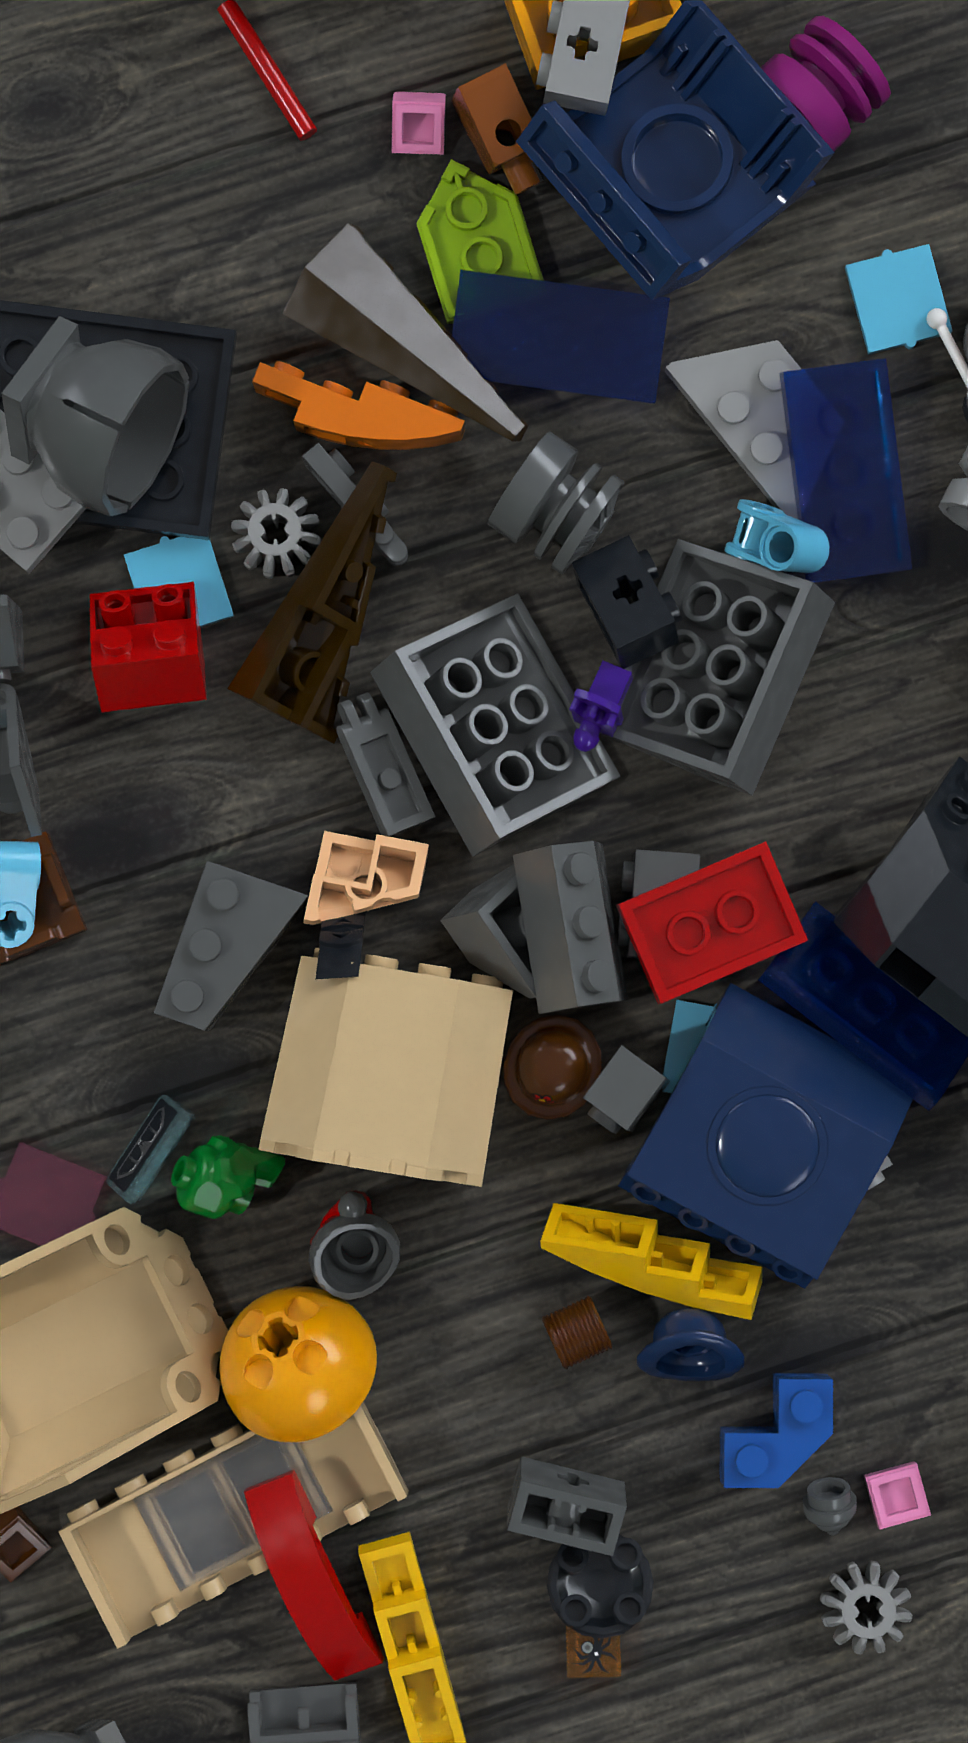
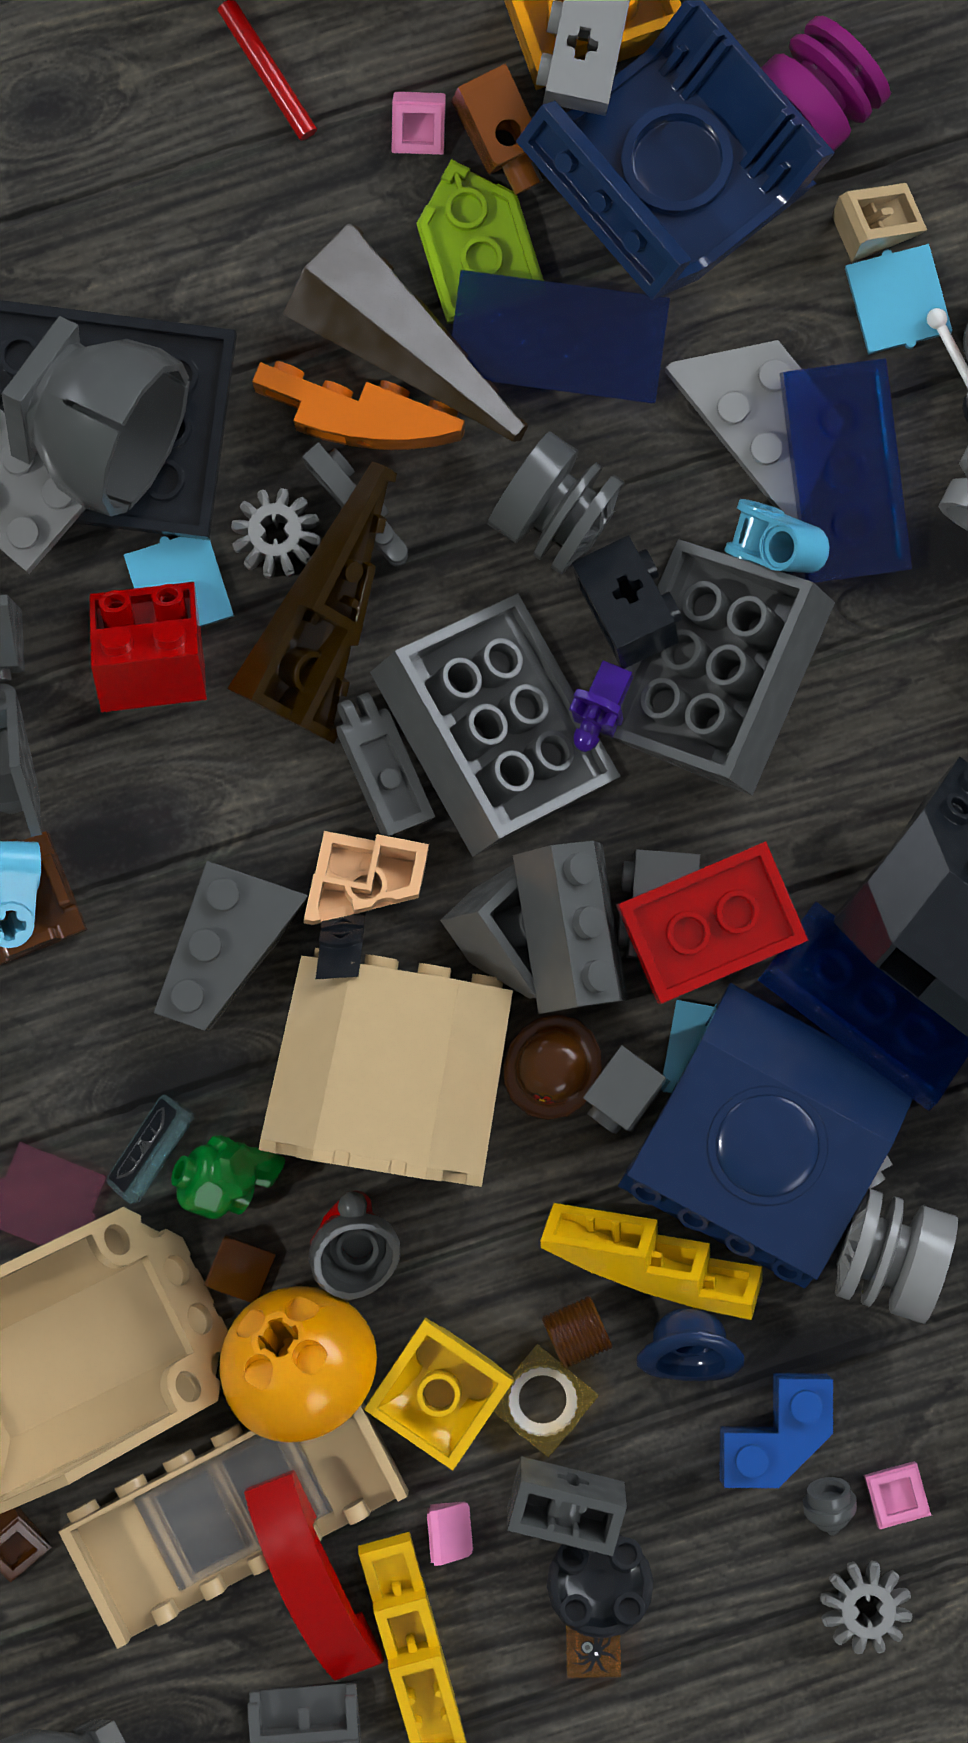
none -> reddish brown slope [204,1234,276,1303]
none -> yellow slope [364,1318,514,1471]
none -> bright pink slope [427,1502,473,1566]
none -> clear yellow piece [493,1343,599,1458]
none -> tan slope [832,183,927,263]
none -> light grey wheel [835,1188,958,1324]

